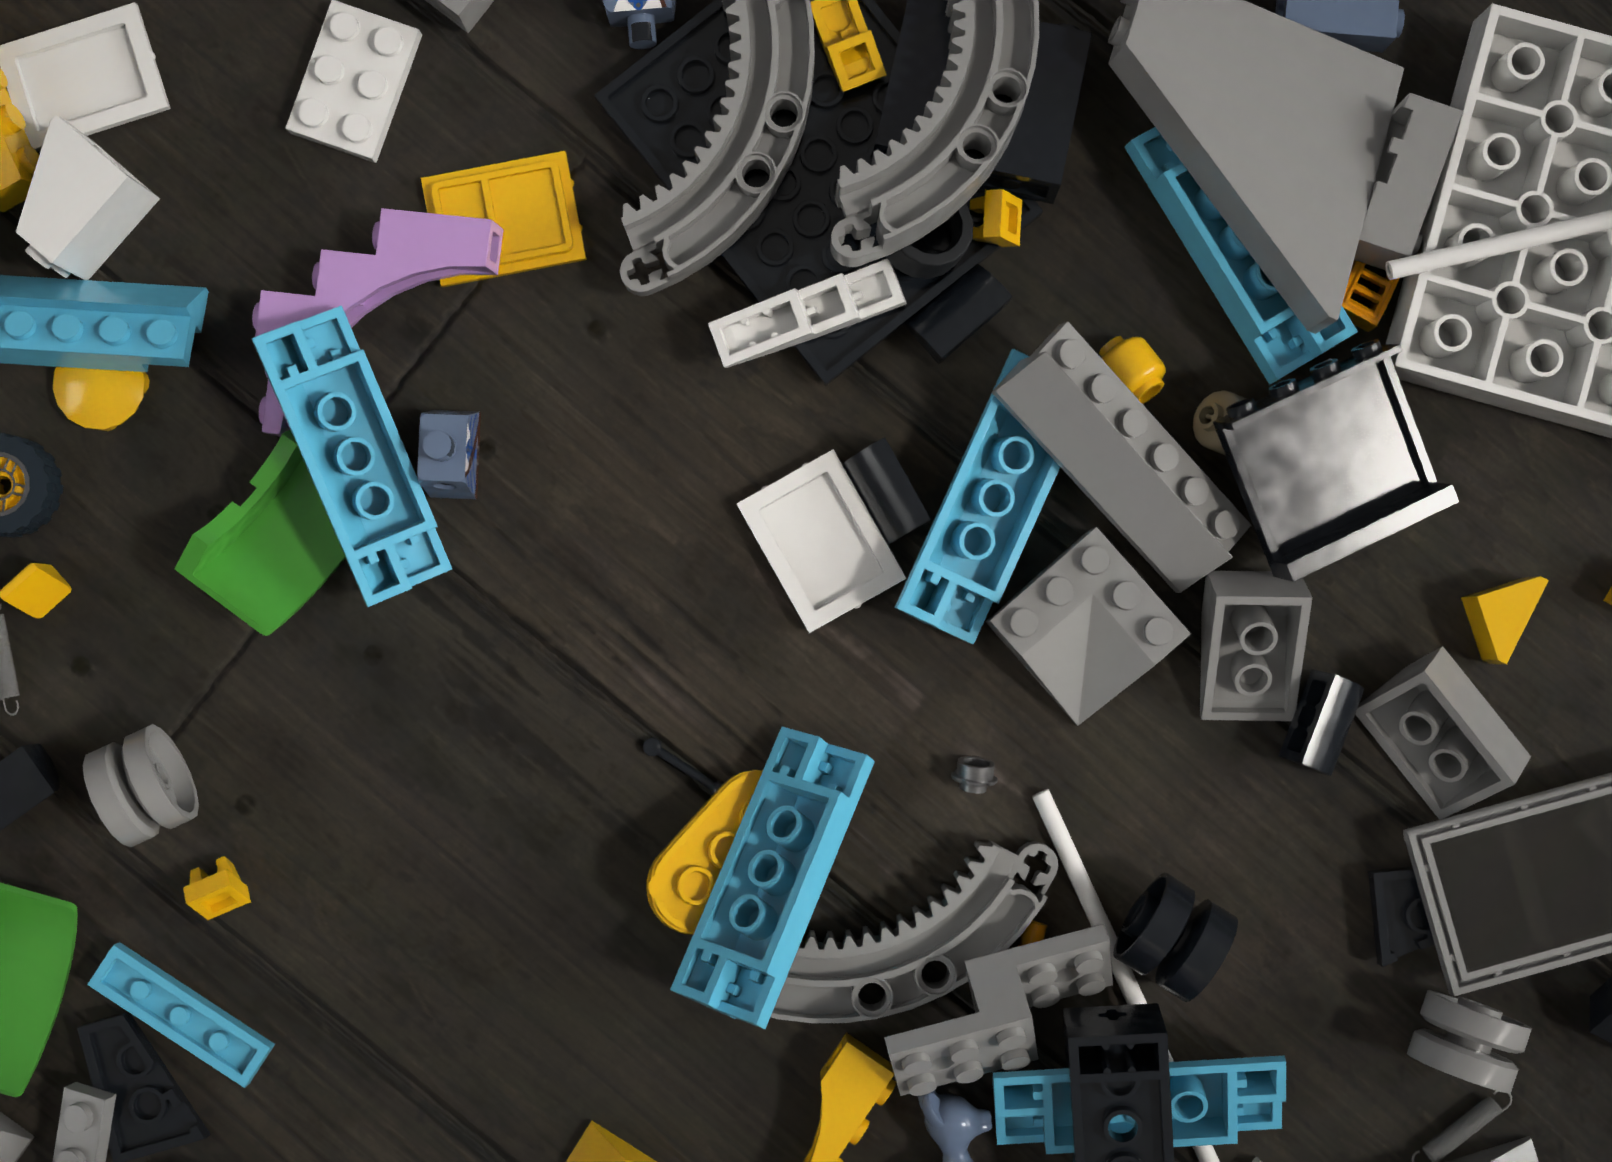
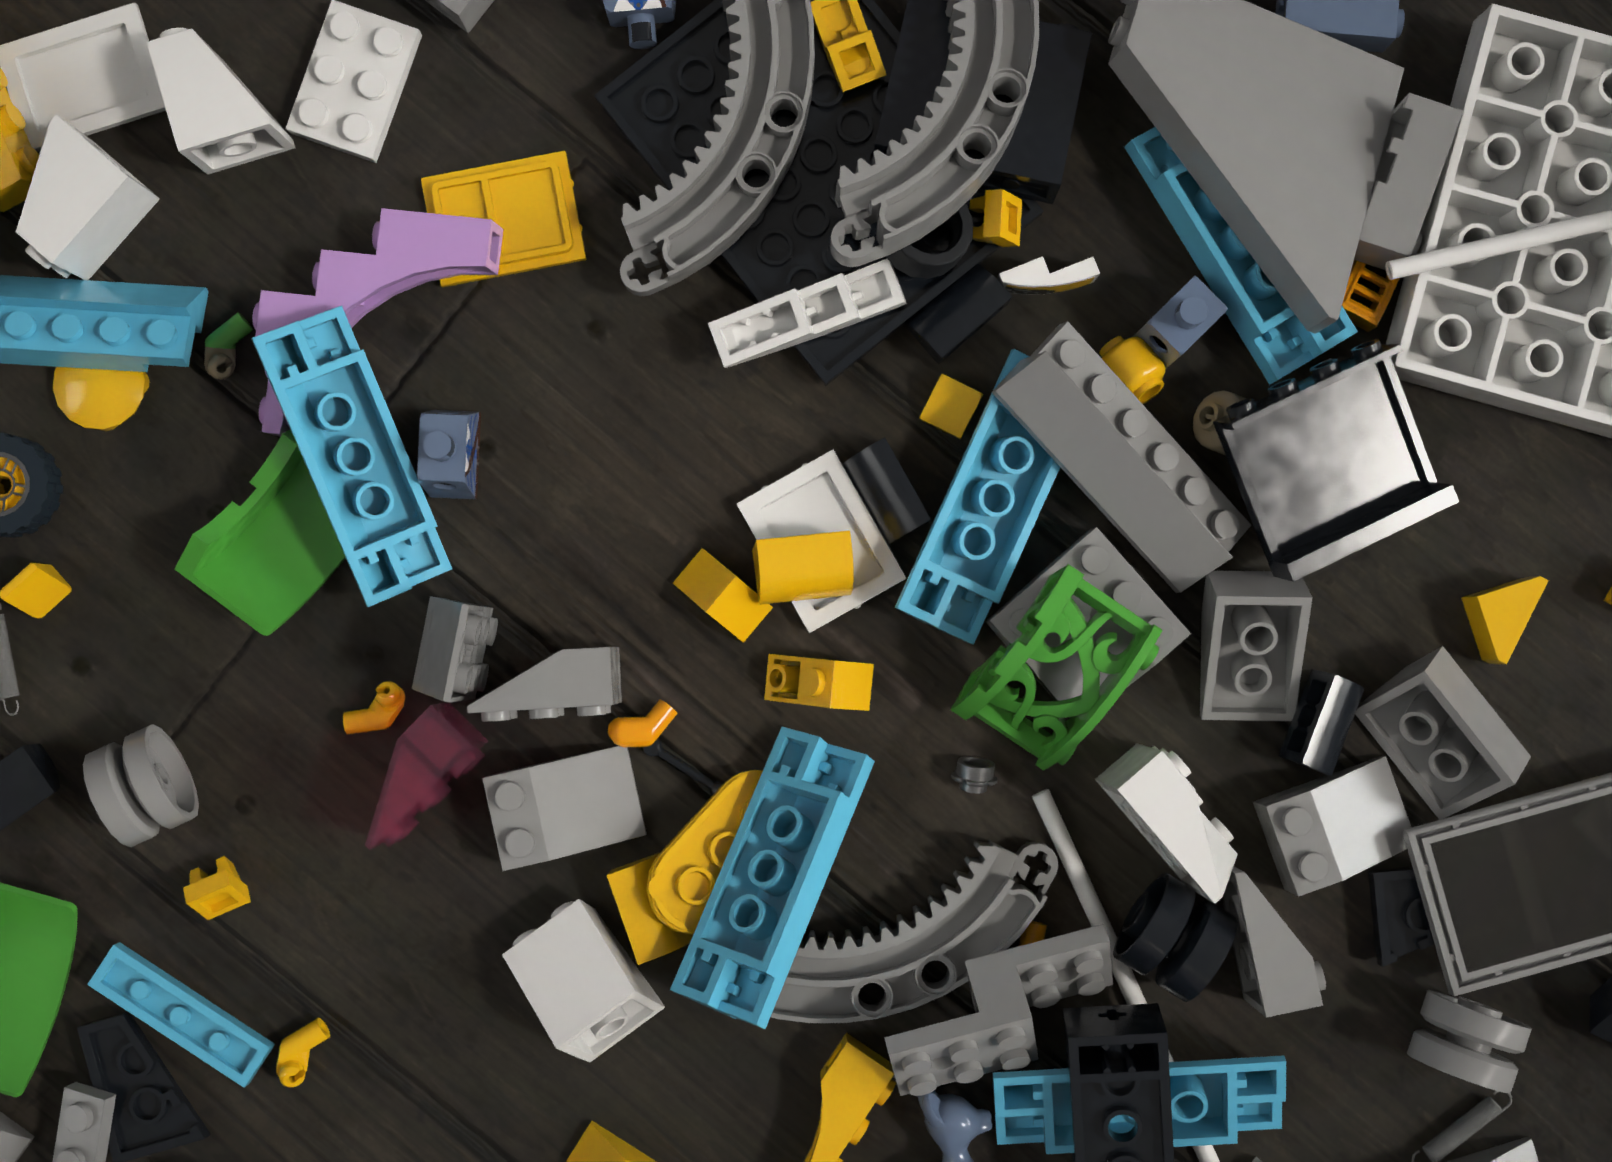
none -> white slope [146,28,295,174]
none -> arm [204,312,254,380]
none -> yellow arm [276,1018,330,1088]
none -> yellow arm [343,681,405,735]
none -> clear pink slope [365,702,488,850]
none -> light grey slope [412,596,498,703]
none -> light grey slope [467,647,622,722]
none -> light grey slope [482,746,647,871]
none -> white slope [502,899,665,1063]
none -> yellow brick [607,853,693,965]
none -> light orange arm [608,699,678,748]
none -> yellow slope [673,548,773,643]
none -> yellow brick [752,531,854,605]
none -> yellow slope [764,654,874,711]
none -> yellow slope [919,374,983,439]
none -> bright green fence [951,564,1162,771]
none -> white slope [997,256,1100,295]
none -> white slope [1095,743,1238,904]
none -> sand blue torso [1133,276,1228,369]
none -> light grey slope [1222,866,1326,1018]
none -> light grey slope [1253,756,1412,897]

